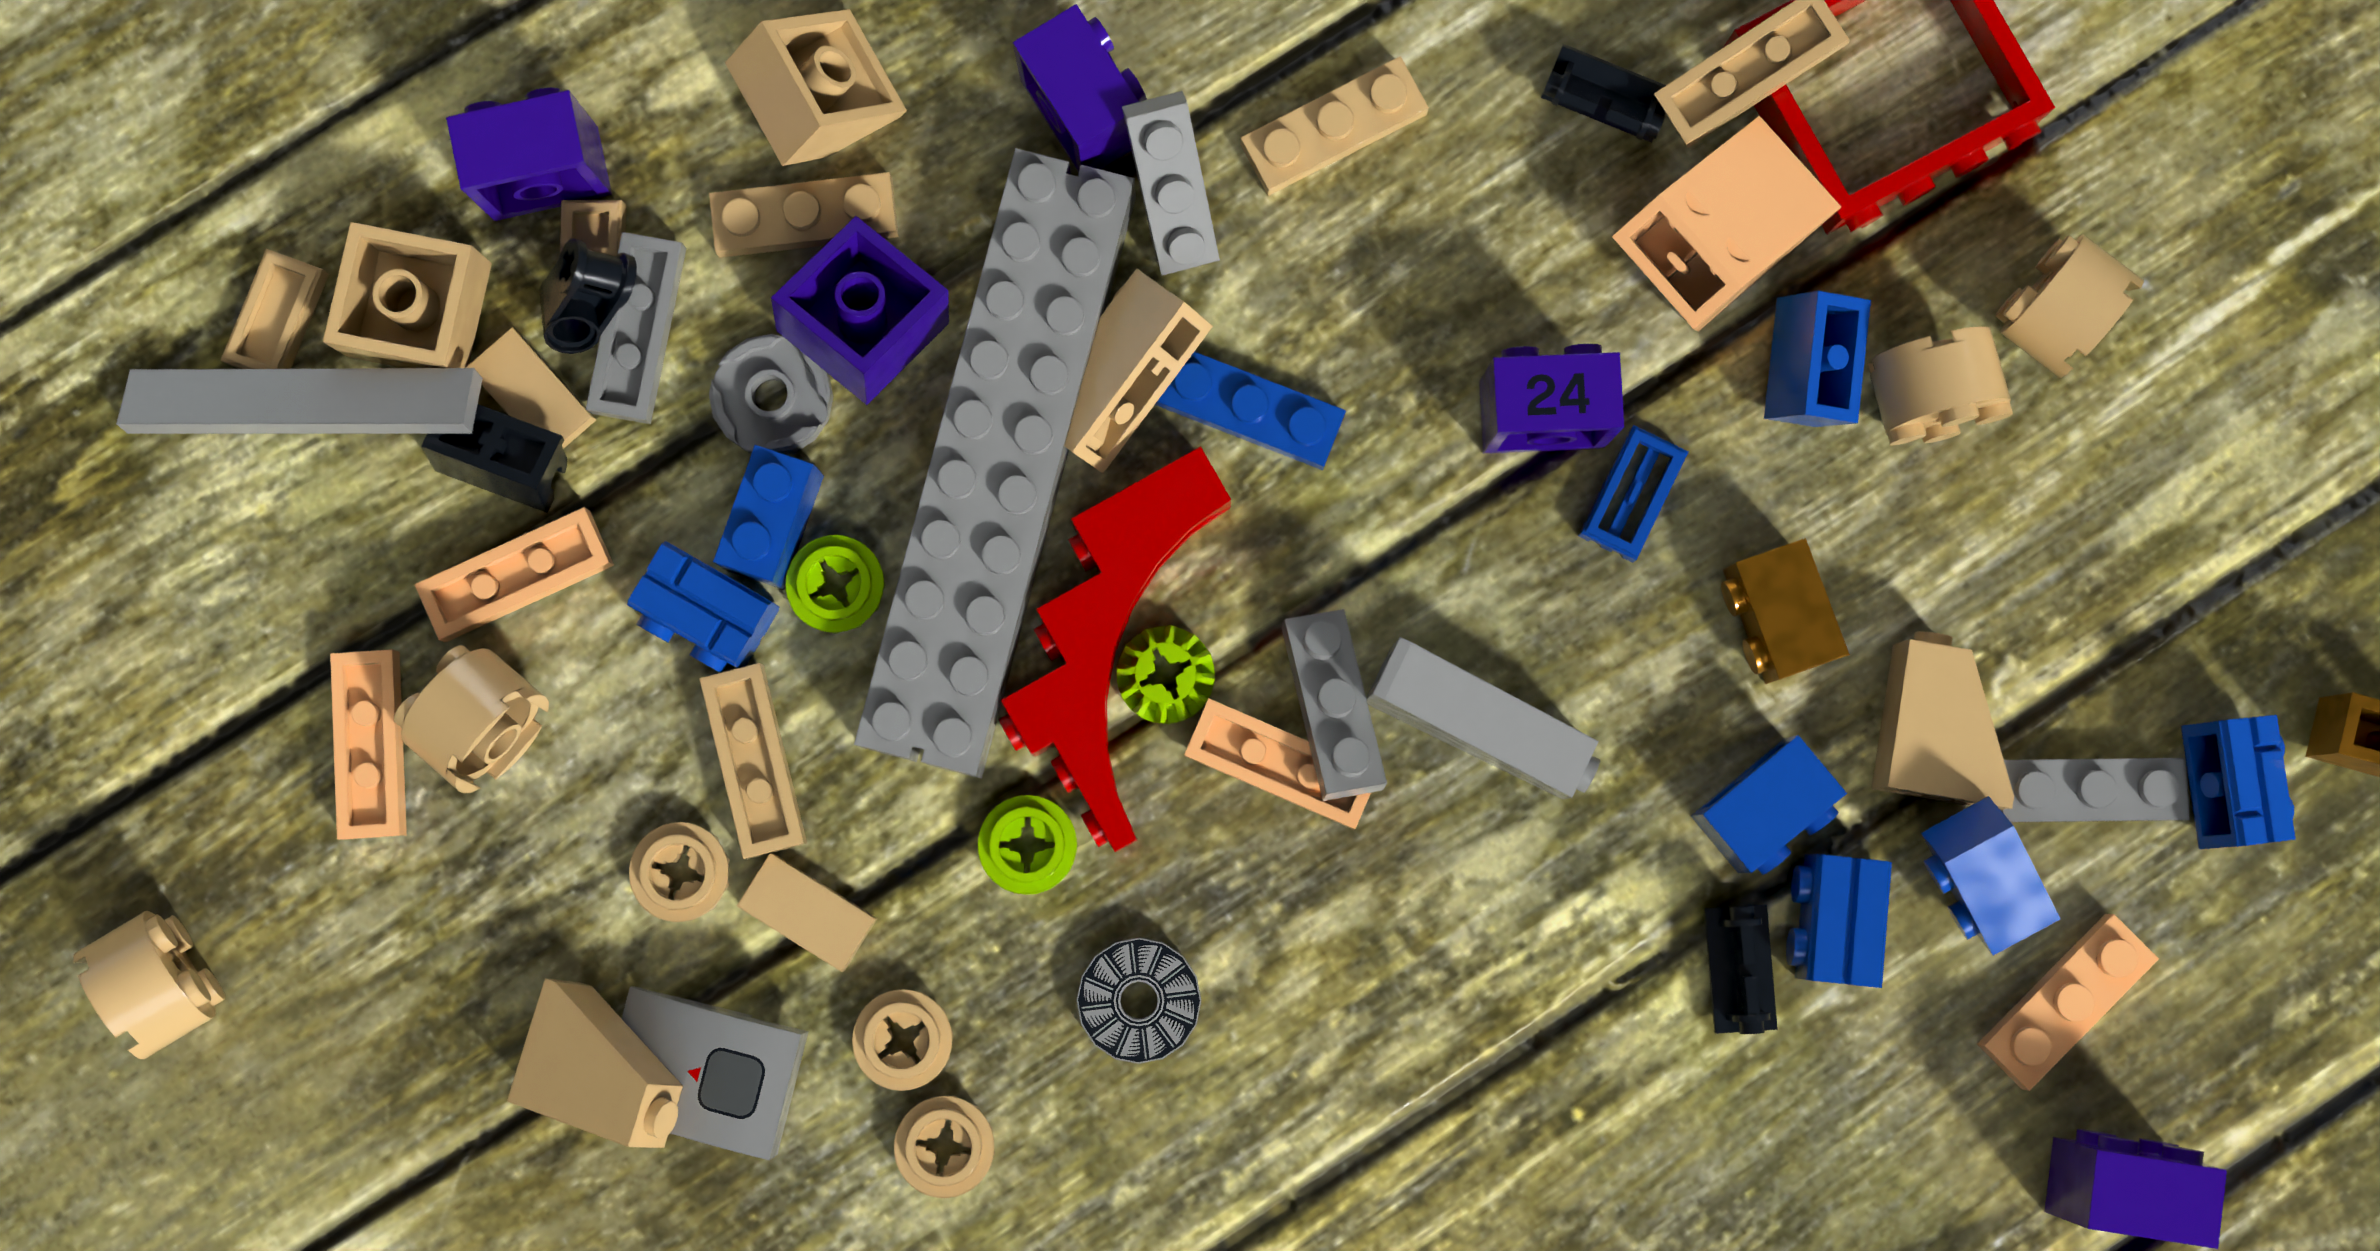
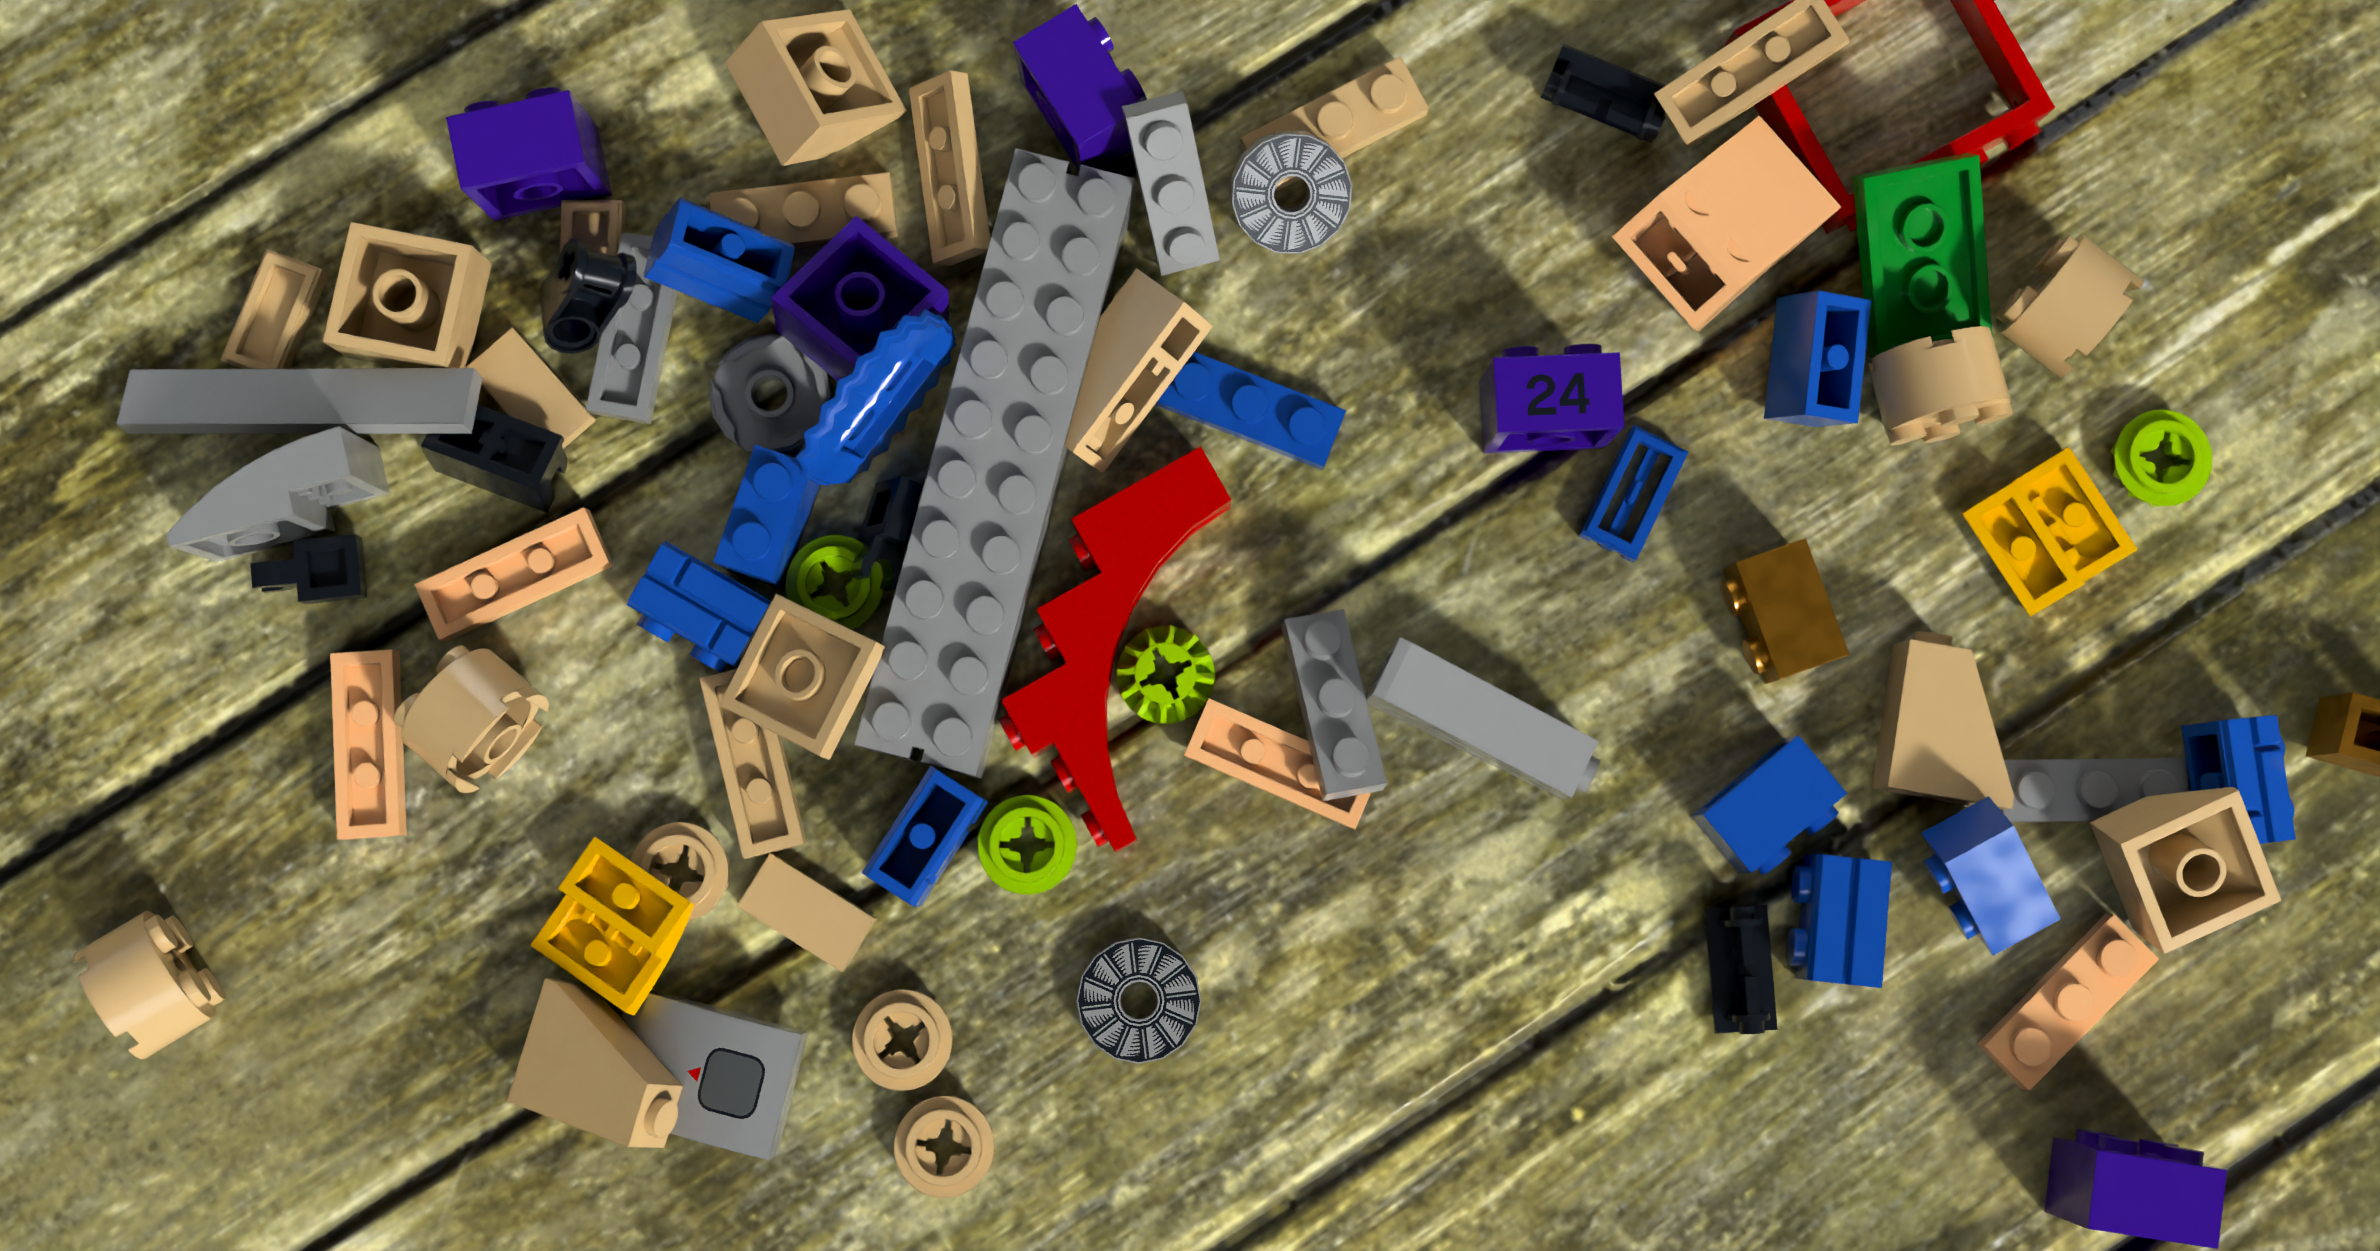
none -> light grey slope [166,426,390,562]
none -> black plate [250,534,367,604]
none -> yellow slope [530,836,695,1016]
none -> blue brick [644,197,795,323]
none -> tan tile [719,594,887,760]
none -> blue piece [796,309,956,486]
none -> black plate [851,476,923,591]
none -> blue brick [861,766,989,907]
none -> tan plate [909,70,991,266]
none -> tile [1230,130,1352,254]
none -> green plate [1852,153,1993,358]
none -> yellow slope [1962,447,2138,617]
none -> tan slope [2090,787,2282,954]
none -> lime gear [2110,410,2212,508]

